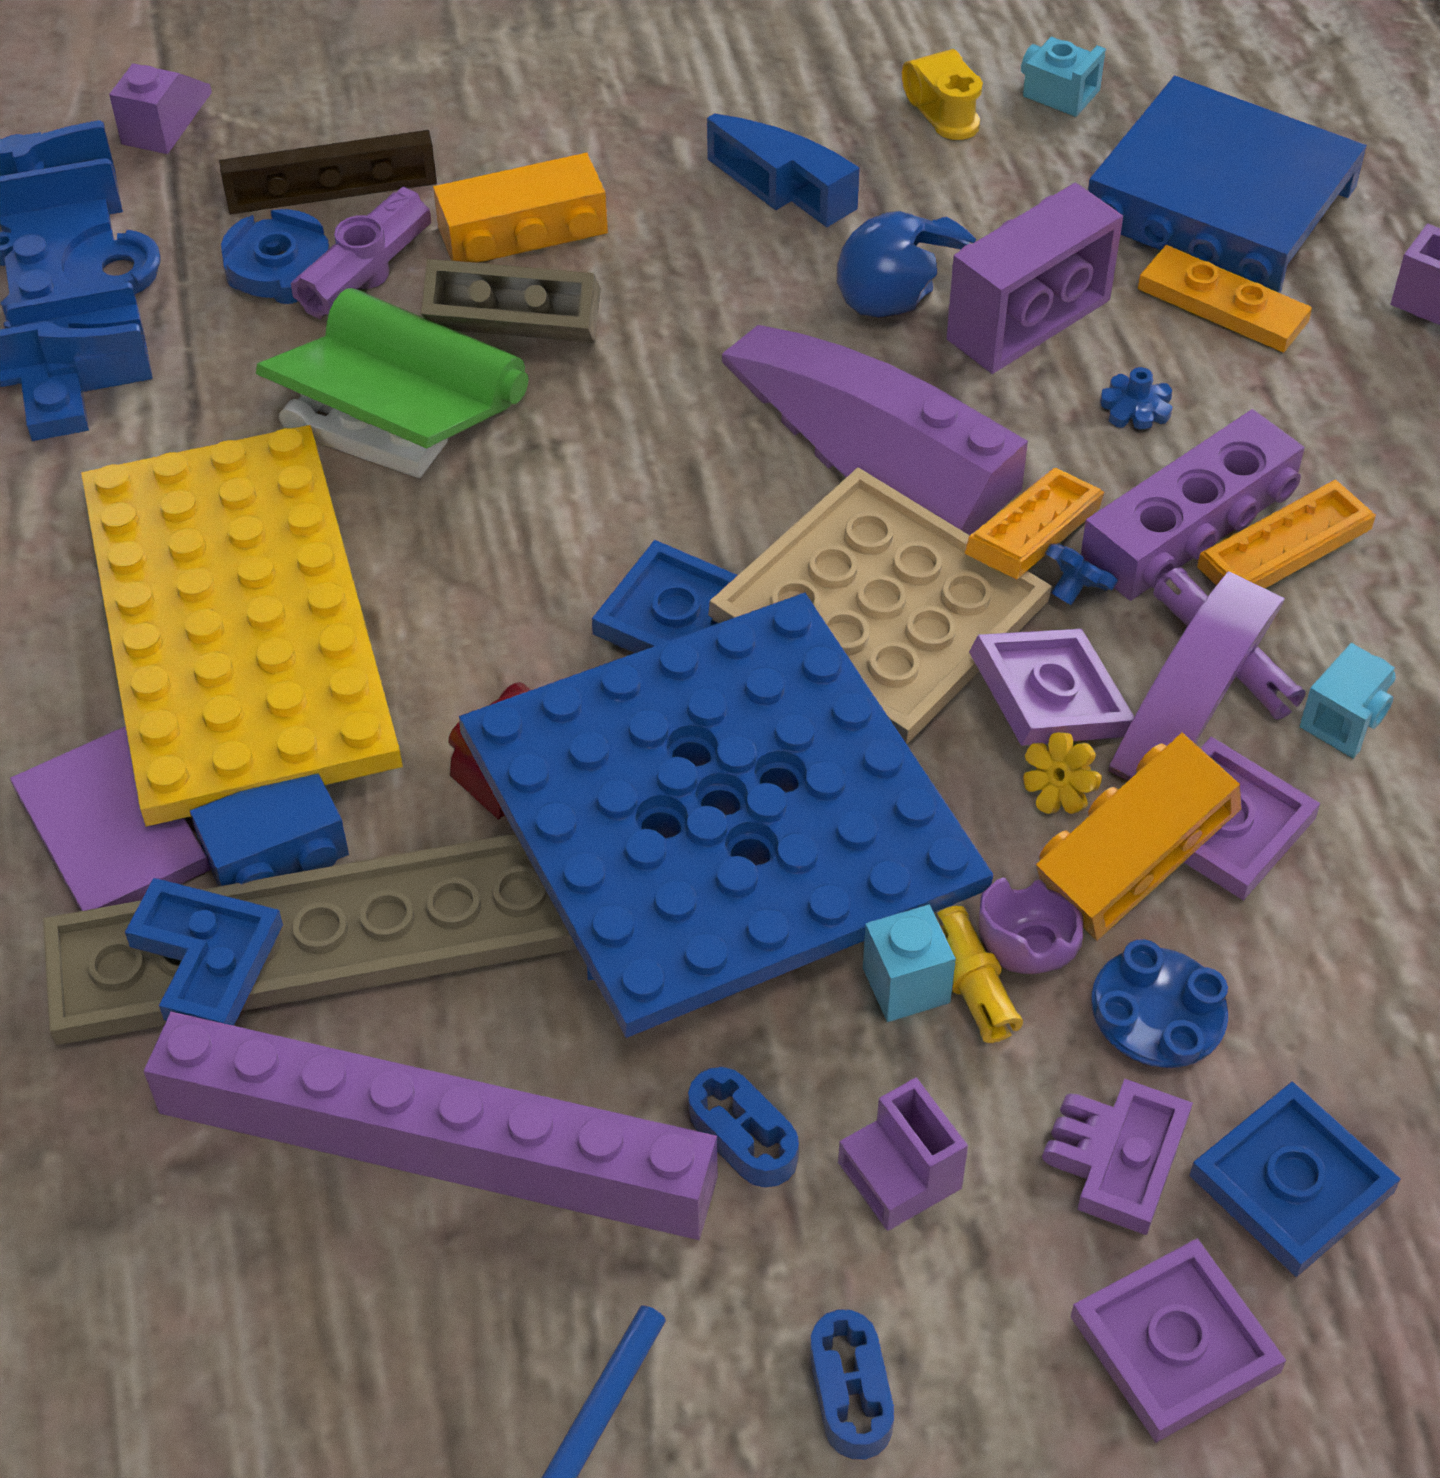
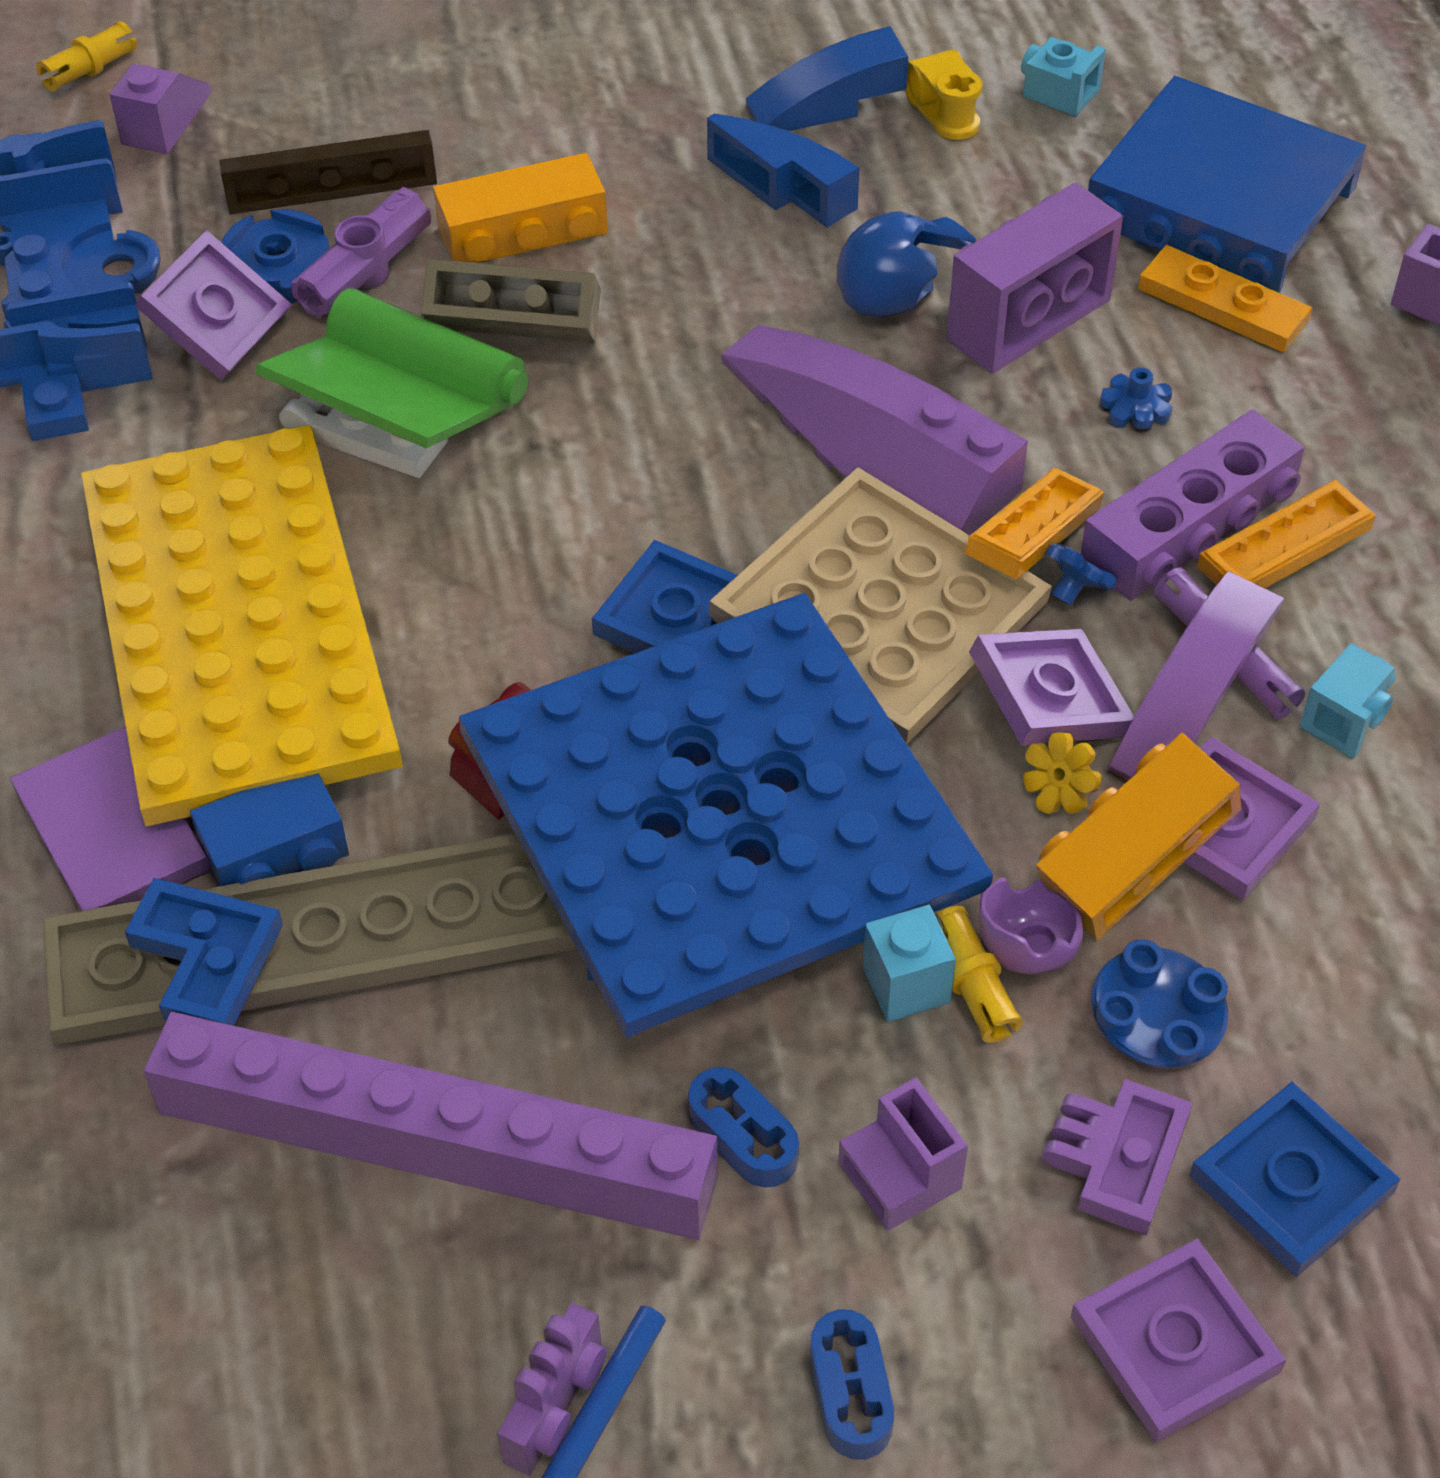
none -> yellow pin [36,21,137,92]
none -> medium lavender plate [135,230,292,381]
none -> medium lavender hinge [497,1302,607,1476]
none -> blue slope [746,26,908,131]

